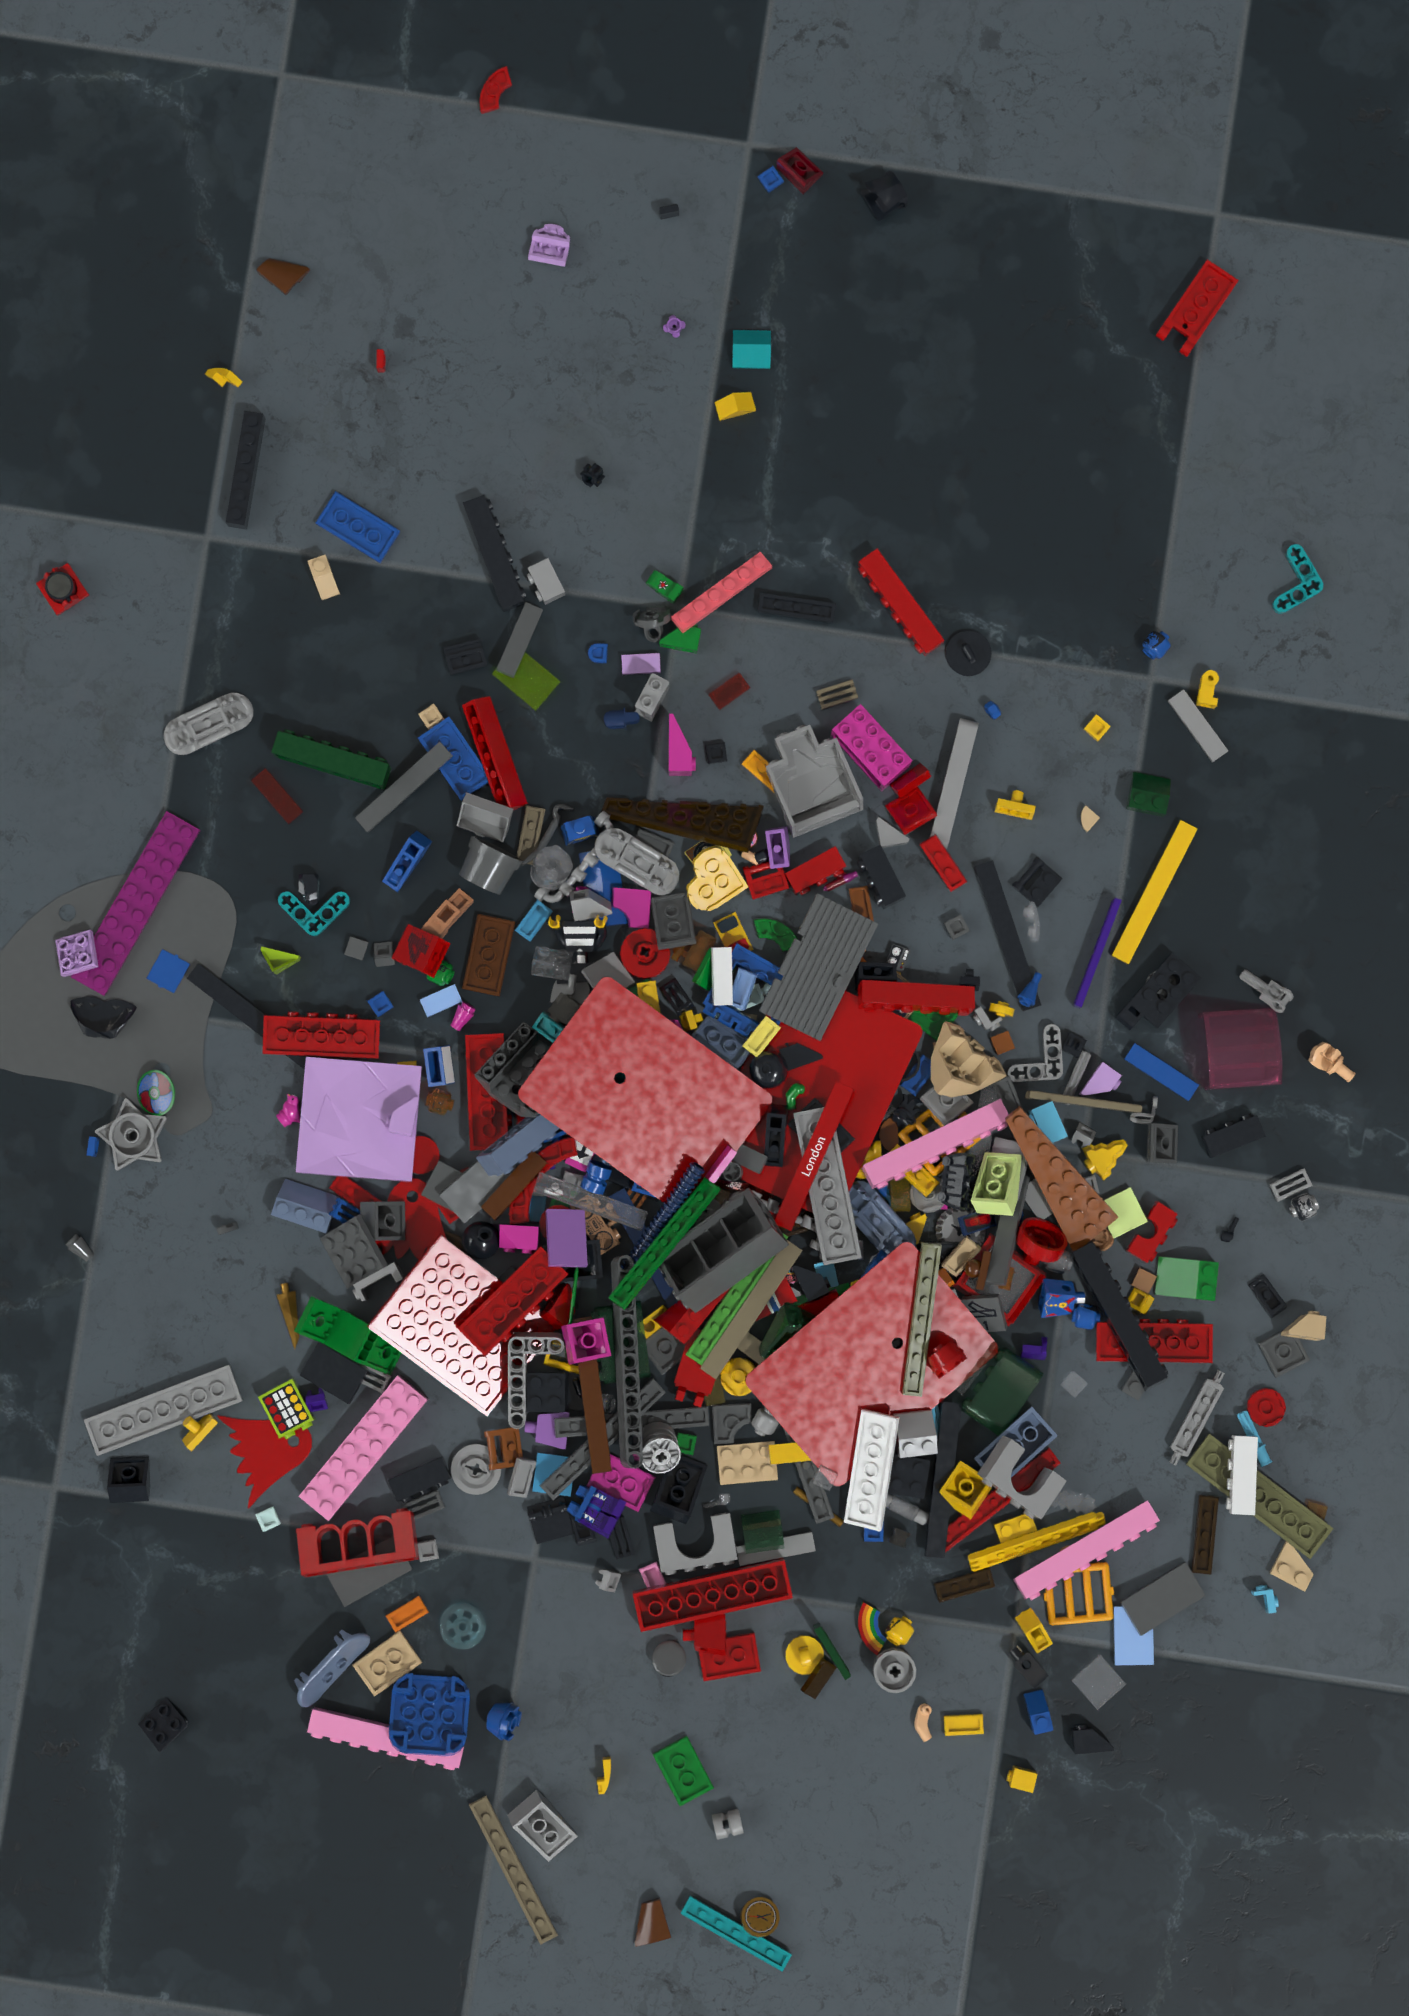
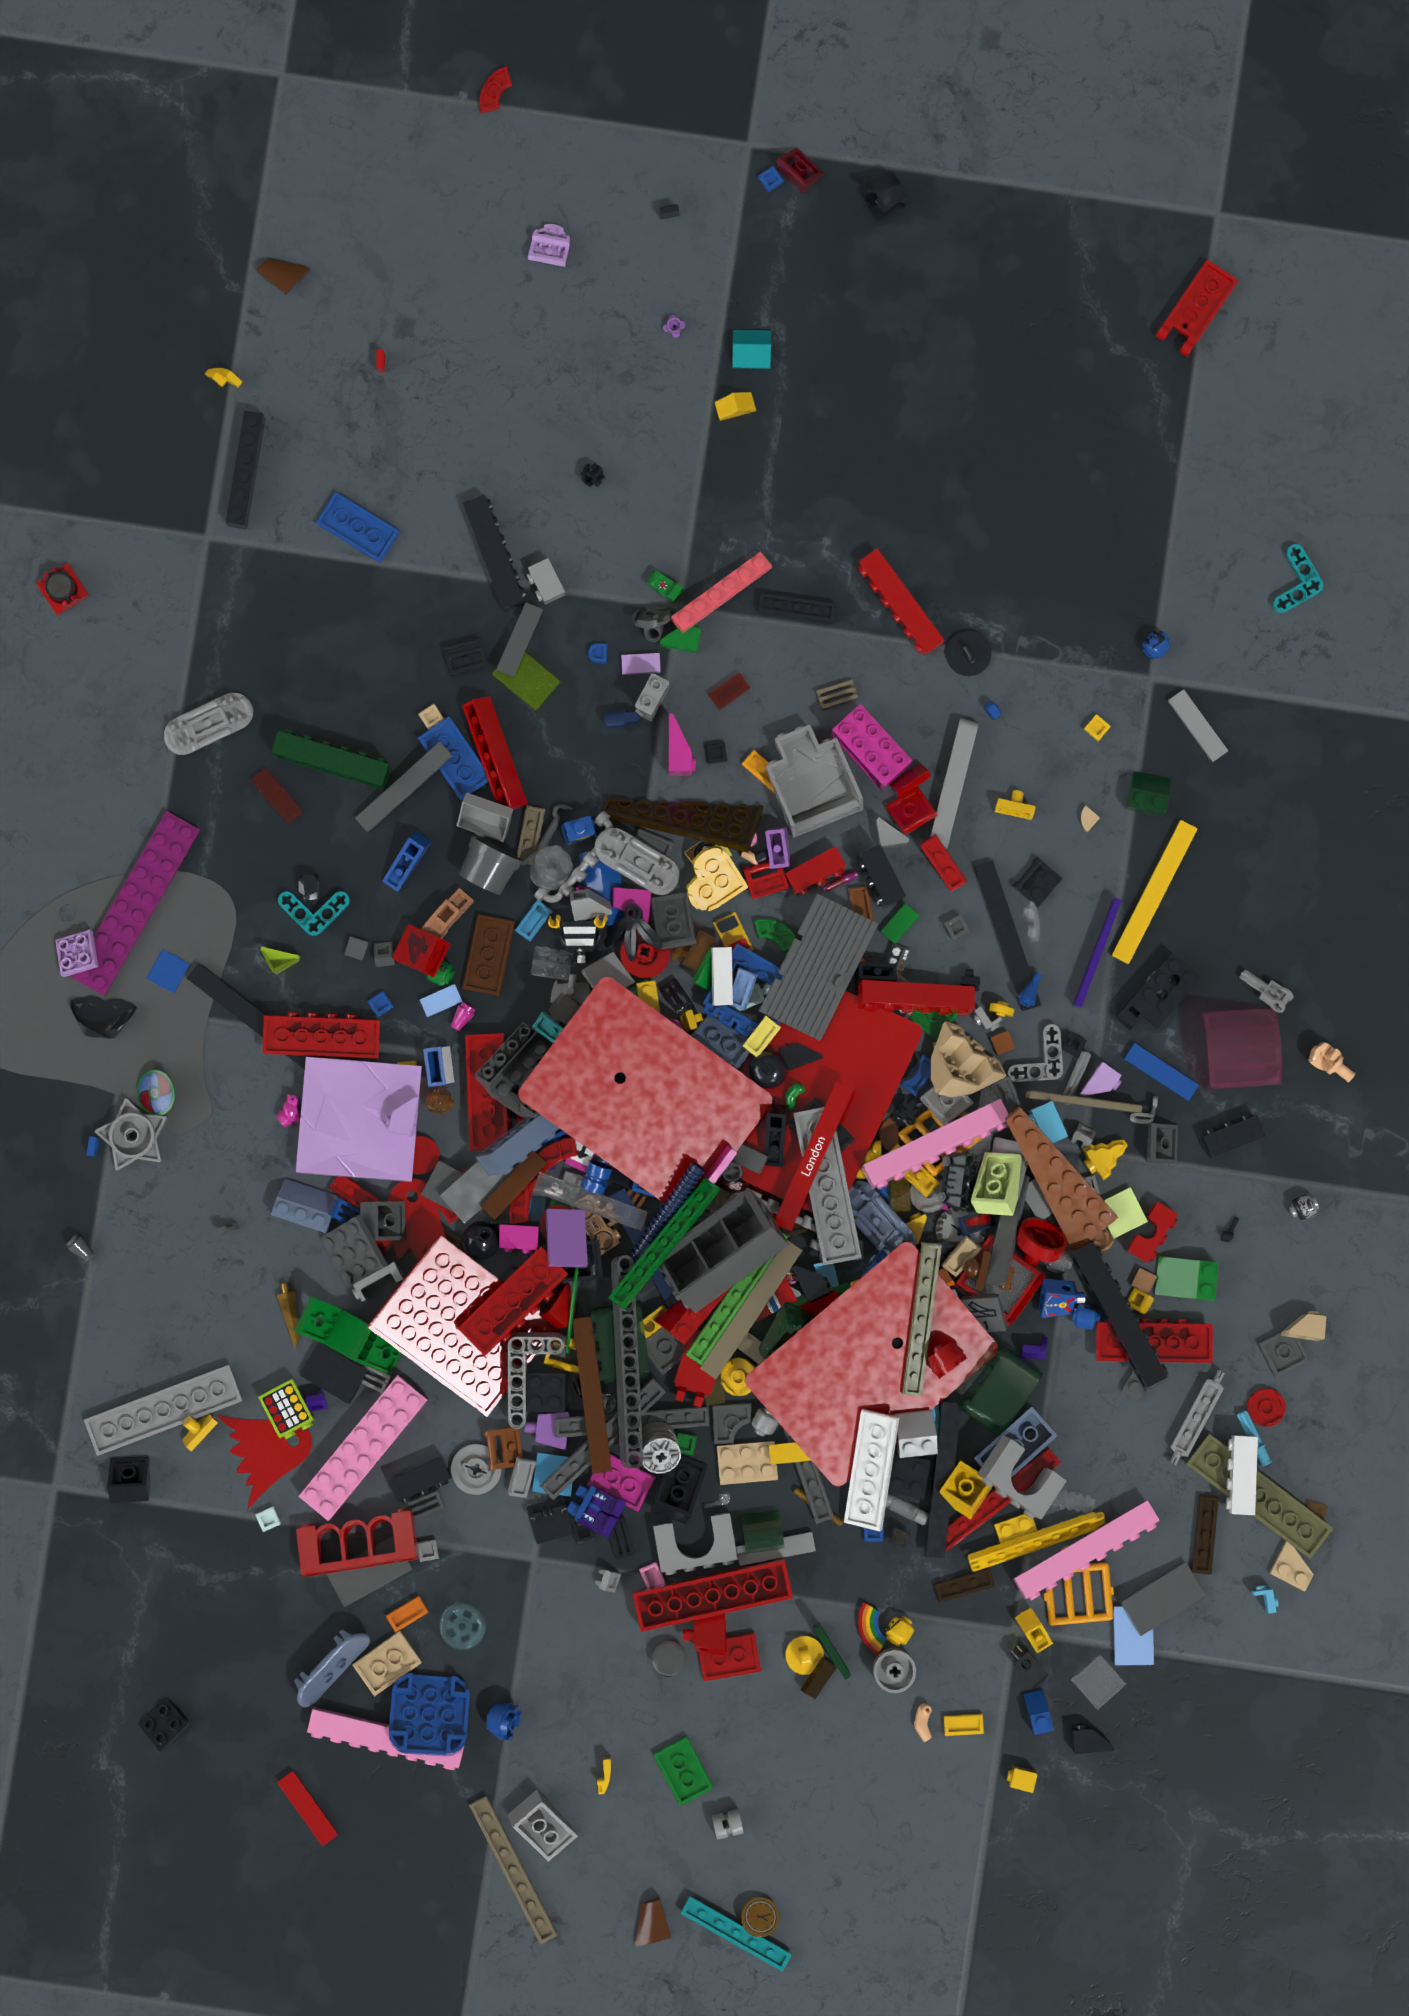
tan slope [308,555,340,600] -> none
dark pink slope [561,1318,611,1365] -> none
clear tile [812,1464,838,1491] -> none
clear tile [1060,1371,1088,1398] -> none
yellow leg [1196,670,1219,709] -> none
black slope [1248,1274,1287,1318] -> none
light grey tile [1269,1168,1313,1202] -> none
none -> red tile [277,1770,339,1846]
none -> black plant [605,904,663,961]
none -> green tile [880,903,920,944]

